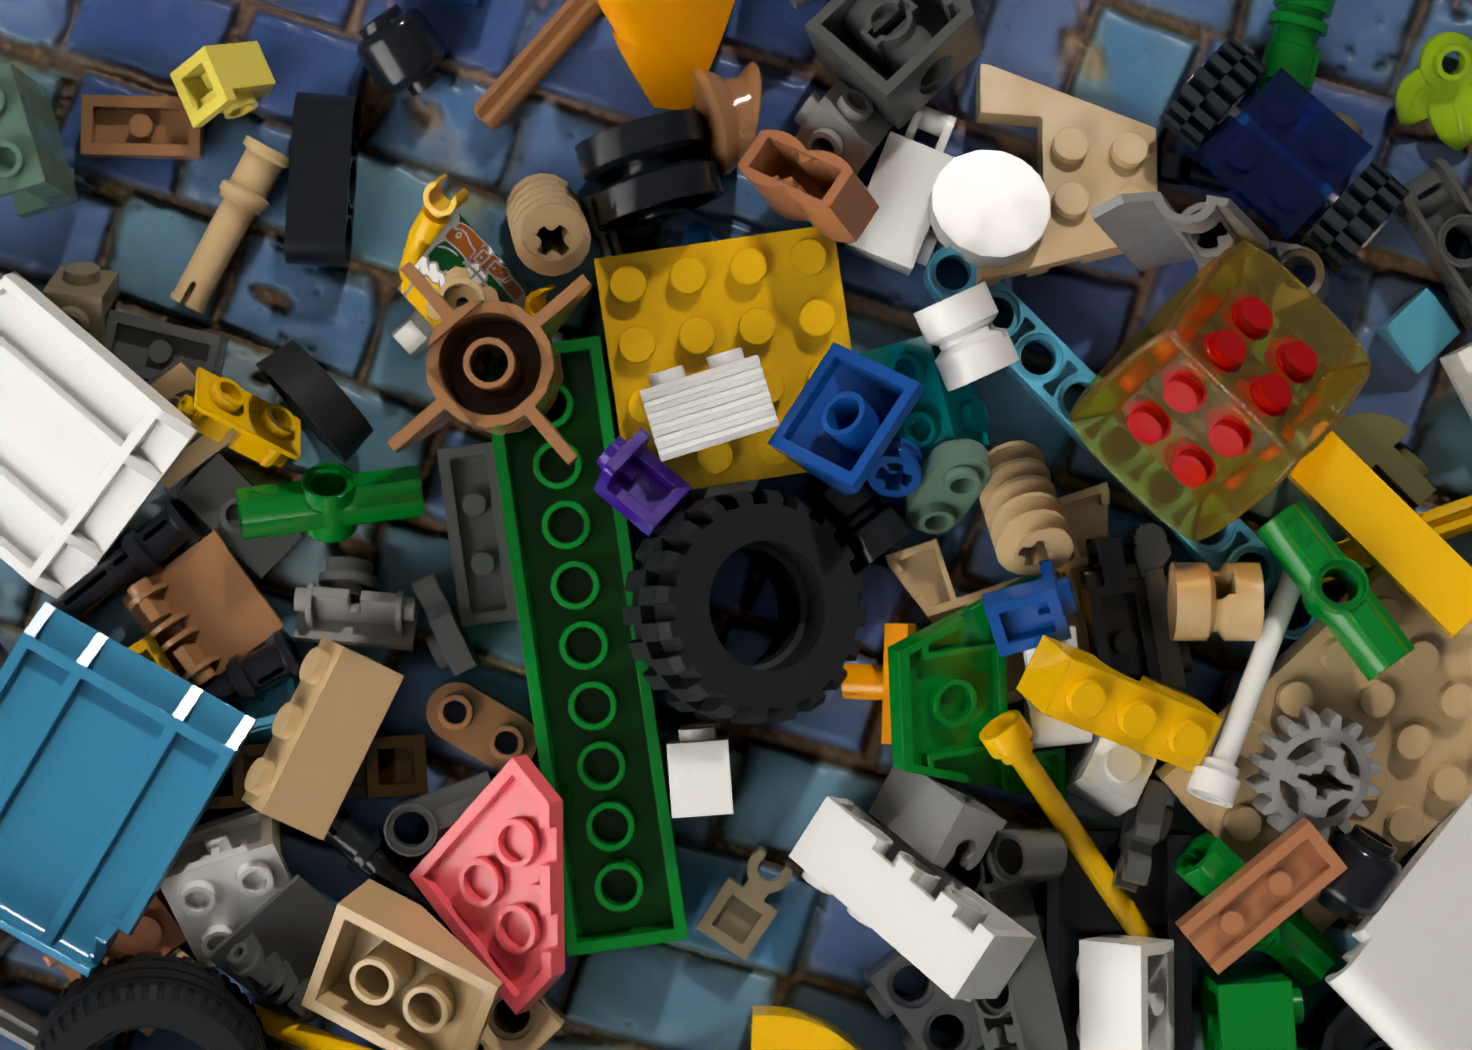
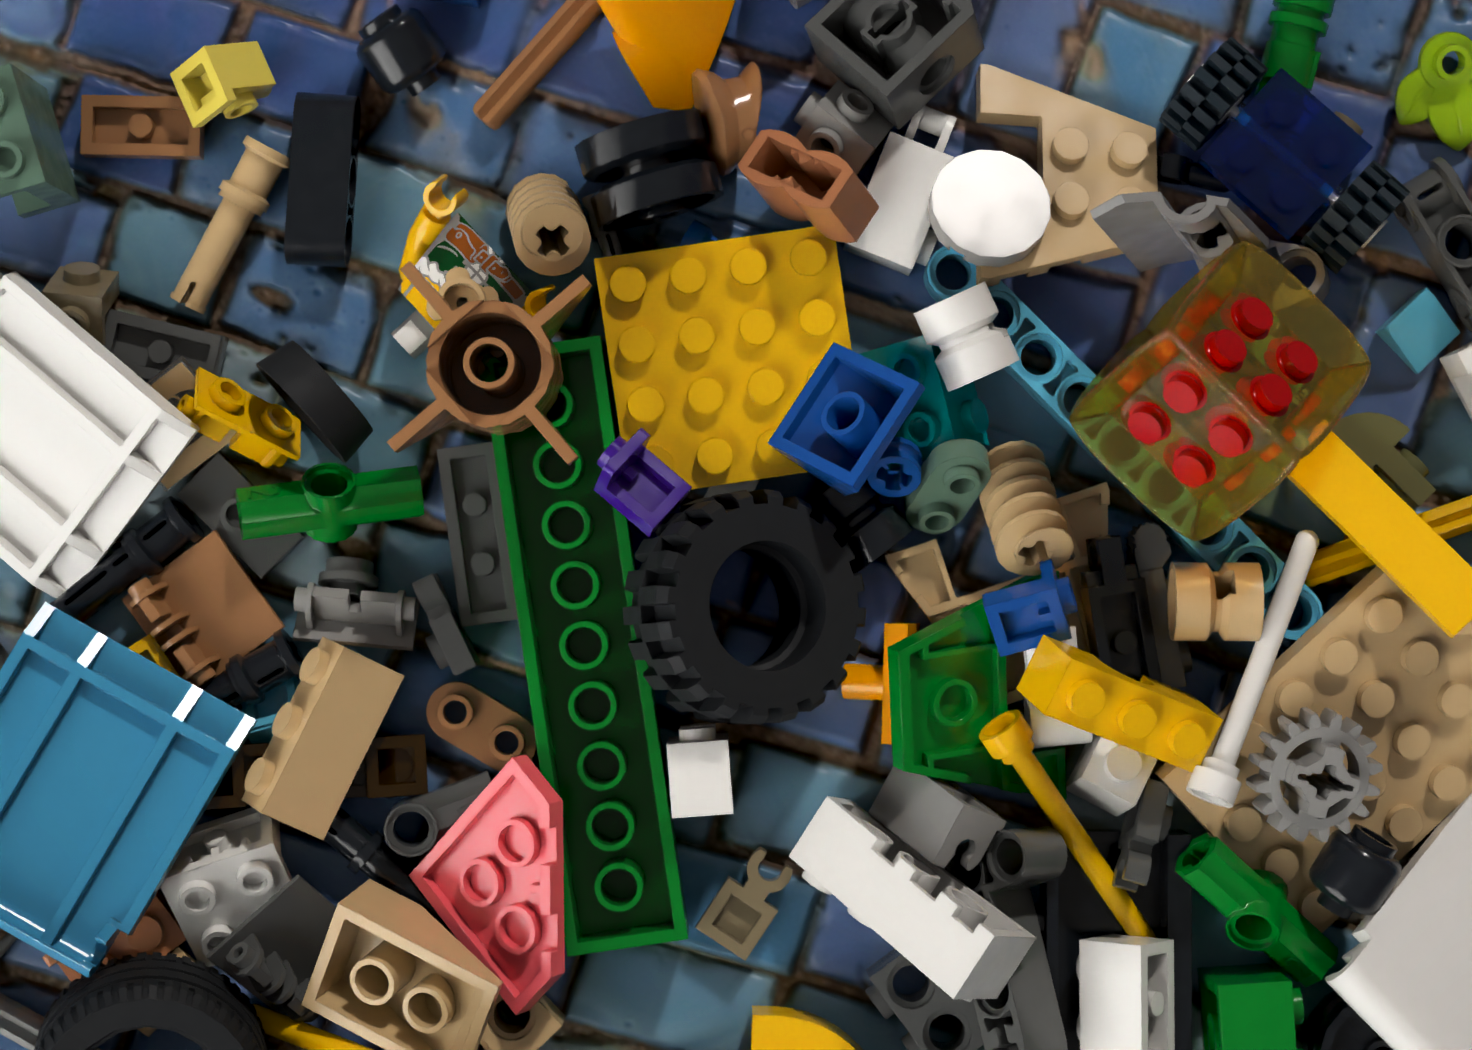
white brick [639,347,779,462] -> none
nougat hinge [1175,817,1348,975] -> none
green piece [1256,499,1415,681] -> none

